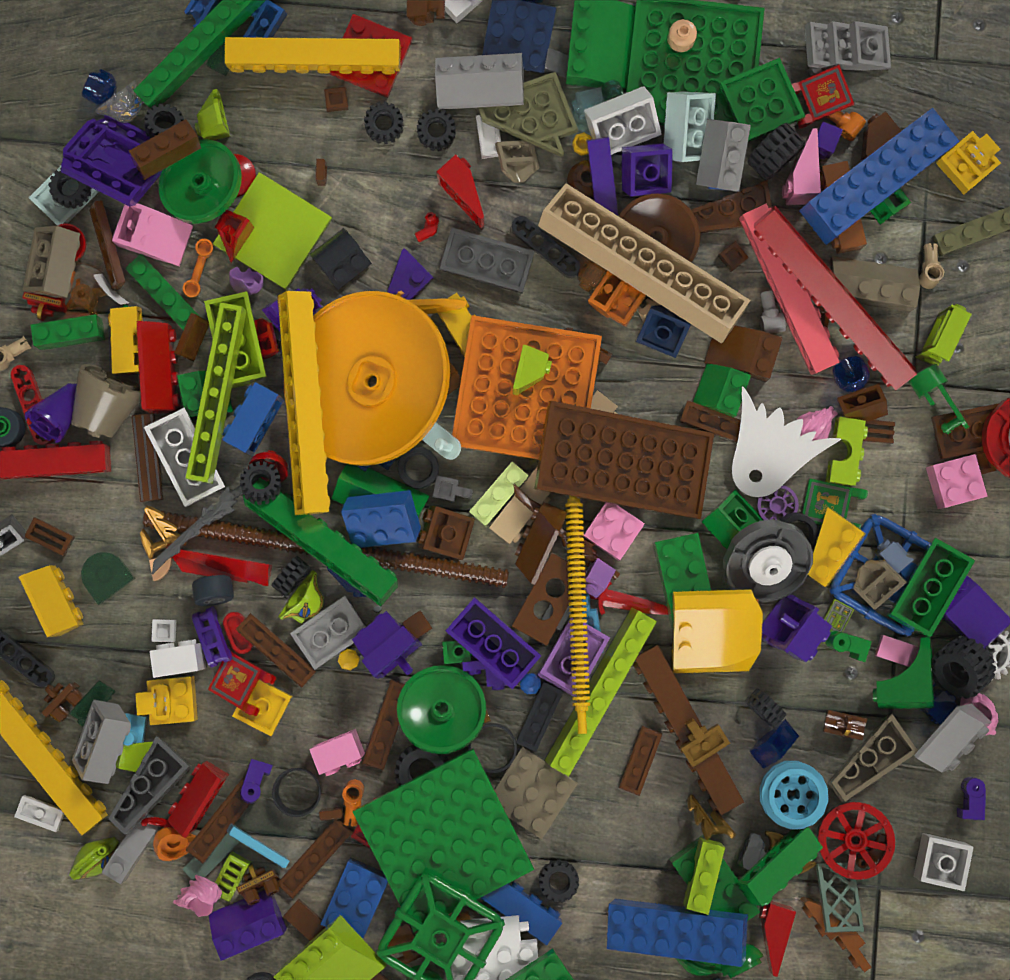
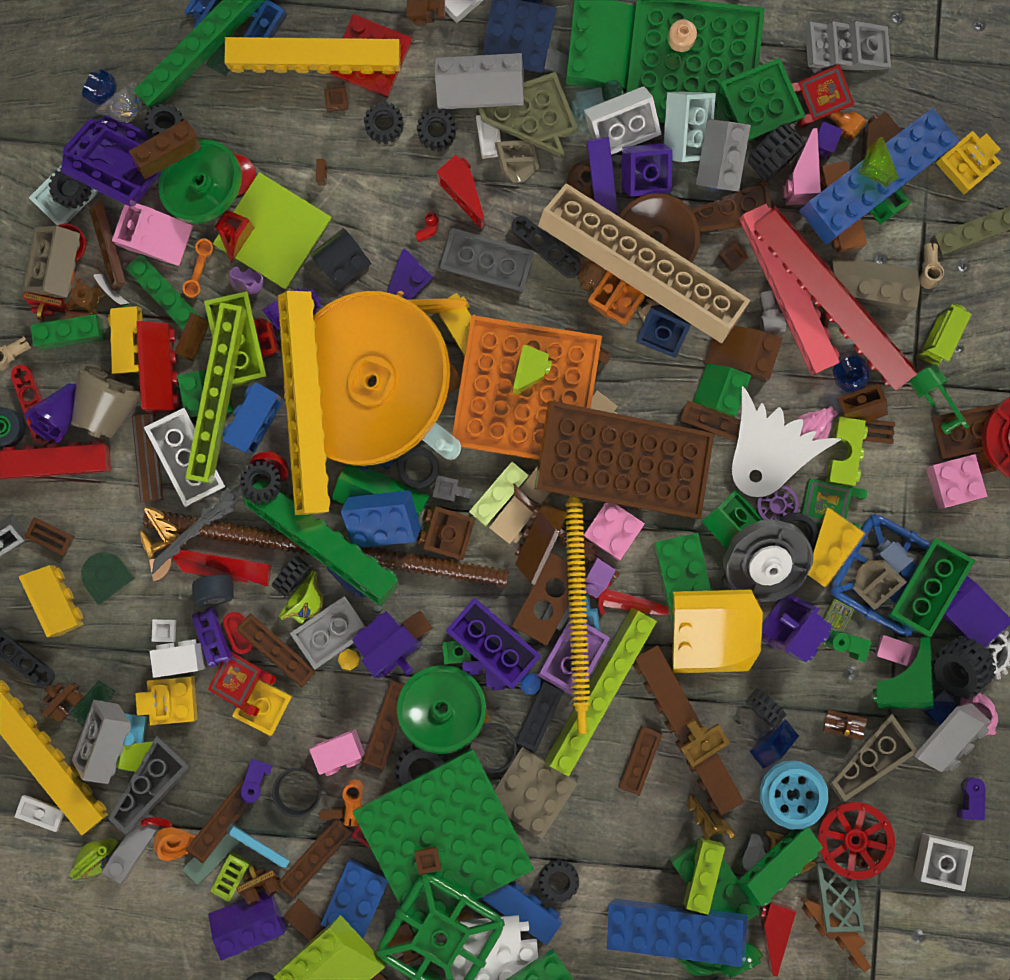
red slope [168,761,229,839] -> none
bright pink hair [173,875,222,917] -> none
lime slope [195,89,230,140] -> none
yellow tile [572,132,592,156] -> none
none -> reddish brown tile [414,846,441,875]
none -> clear neon green slope [859,137,899,187]

